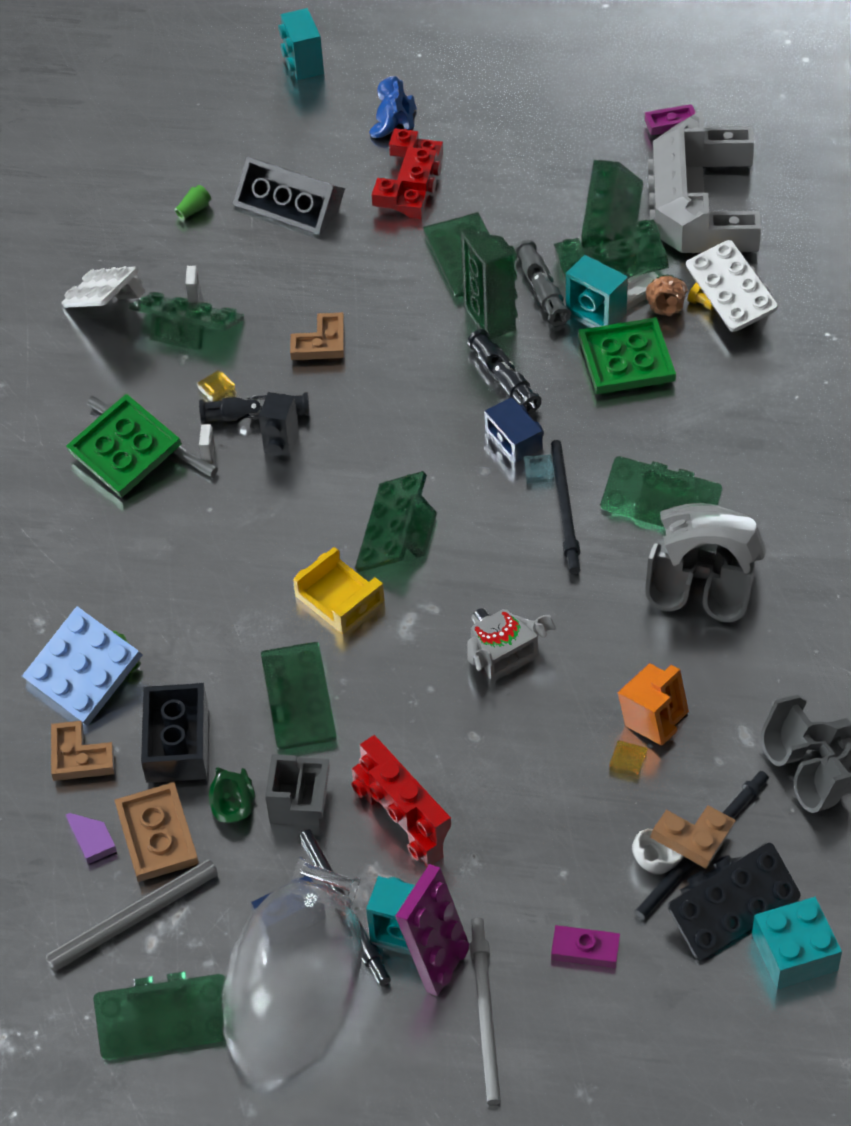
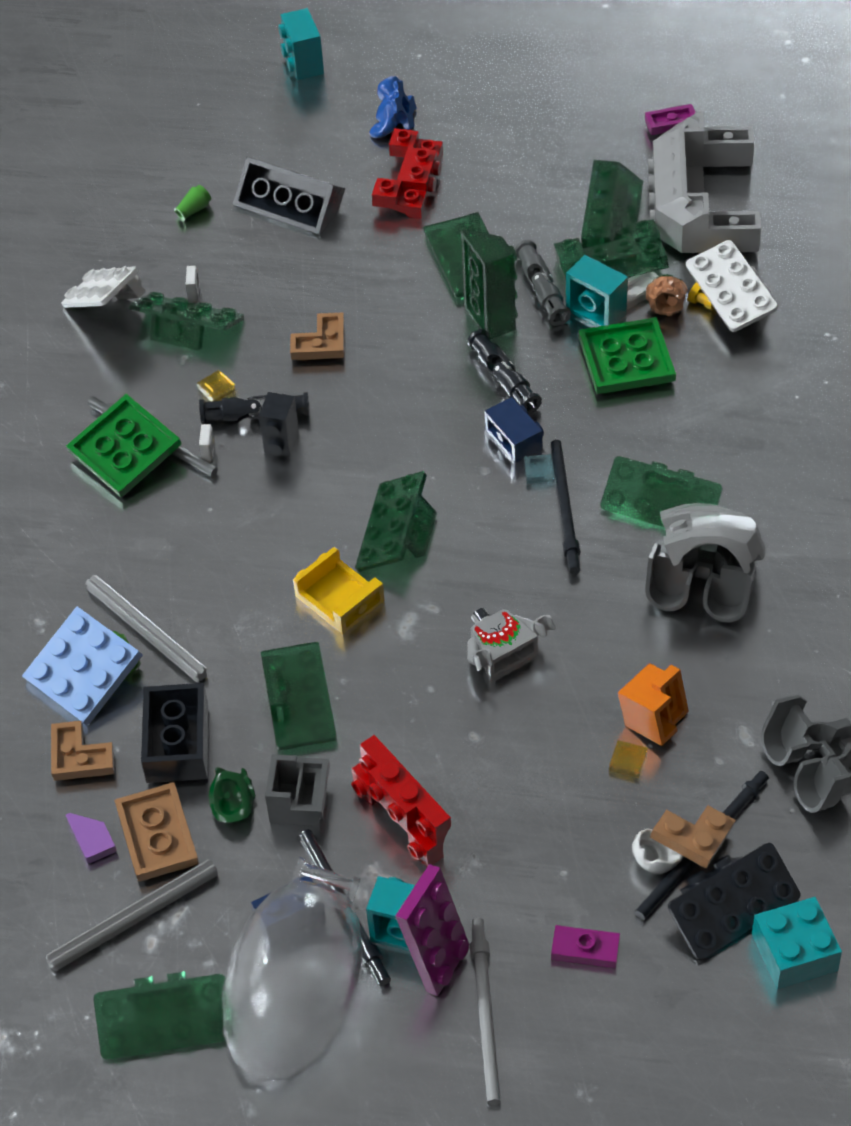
none -> light grey axle [85,575,208,682]

